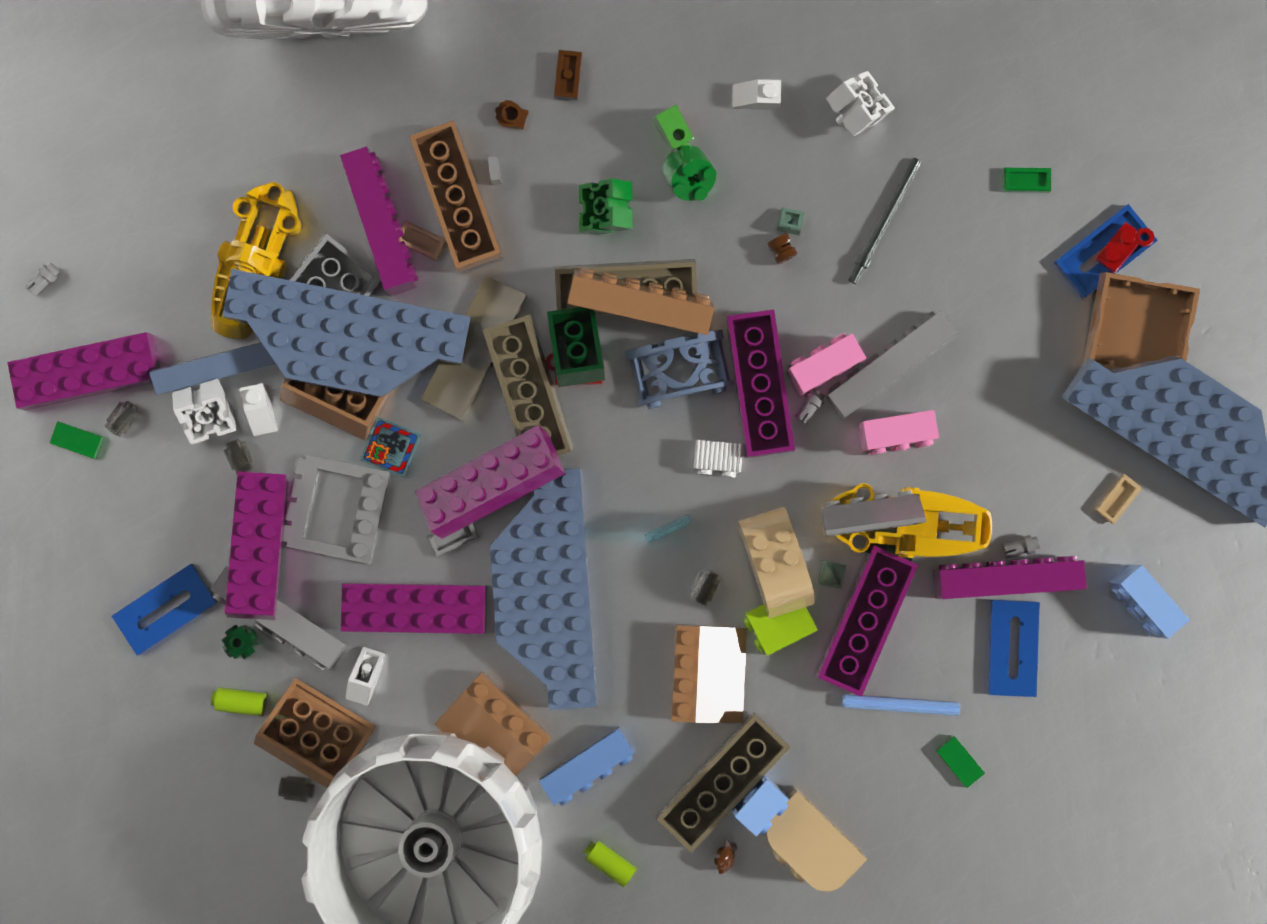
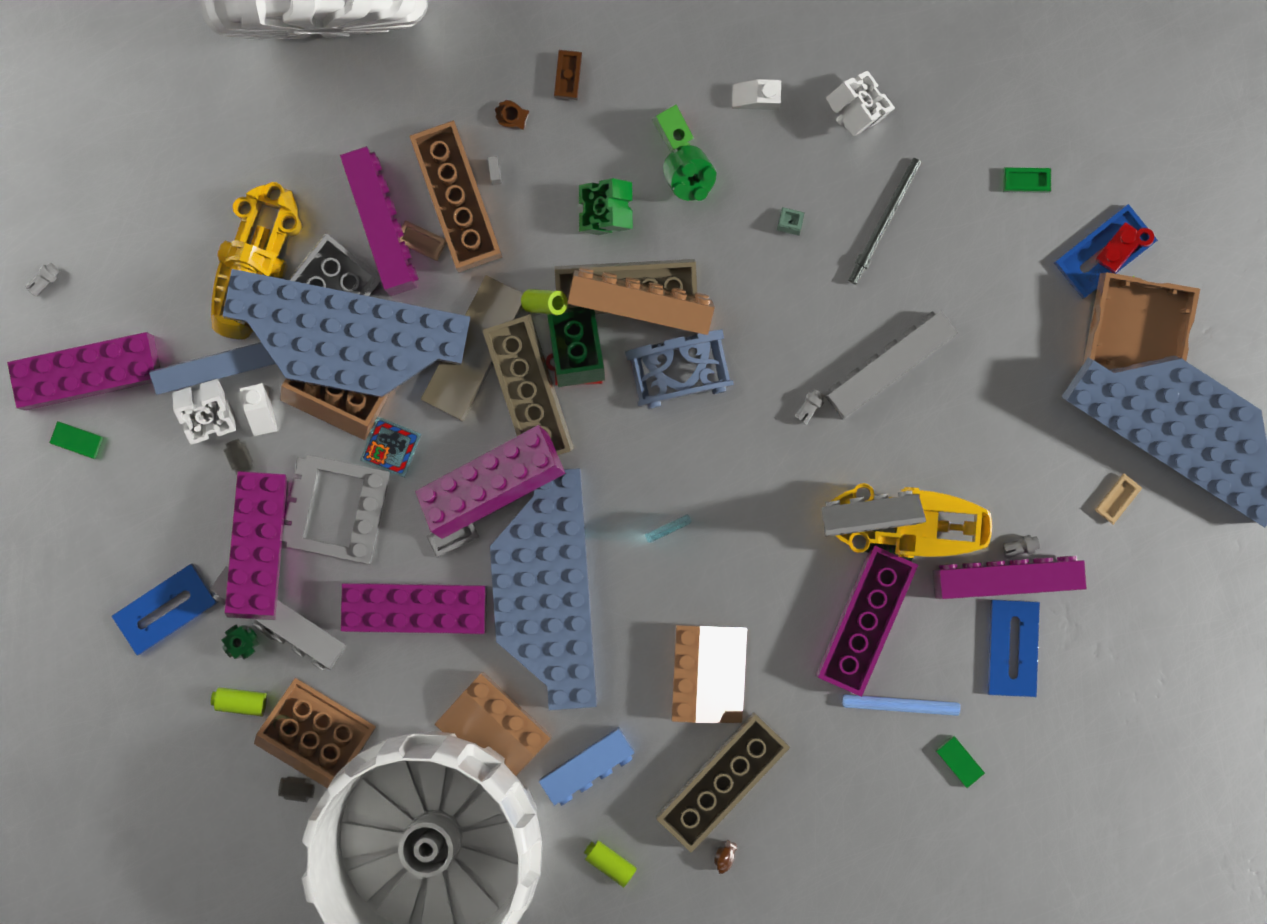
clear smoke brick [104,401,139,437] -> none
white slope [345,647,385,706] -> none
clear smoke brick [690,569,721,606] -> none
white brick [693,440,743,477] -> none
magenta brick [726,309,795,458] -> none
light blue brick [732,775,789,837] -> none
tan brick [738,507,814,619] -> none
lime panel [743,604,818,656] -> none
tan brick [765,786,867,892] -> none
reddish brown wheel [767,233,798,265] -> none
bright pink brick [786,333,866,397] -> none
sand green tile [818,560,846,589] -> none
bright pink brick [858,410,939,456] -> none
light blue brick [1109,565,1190,639] -> none
none -> lime brick [521,289,568,315]

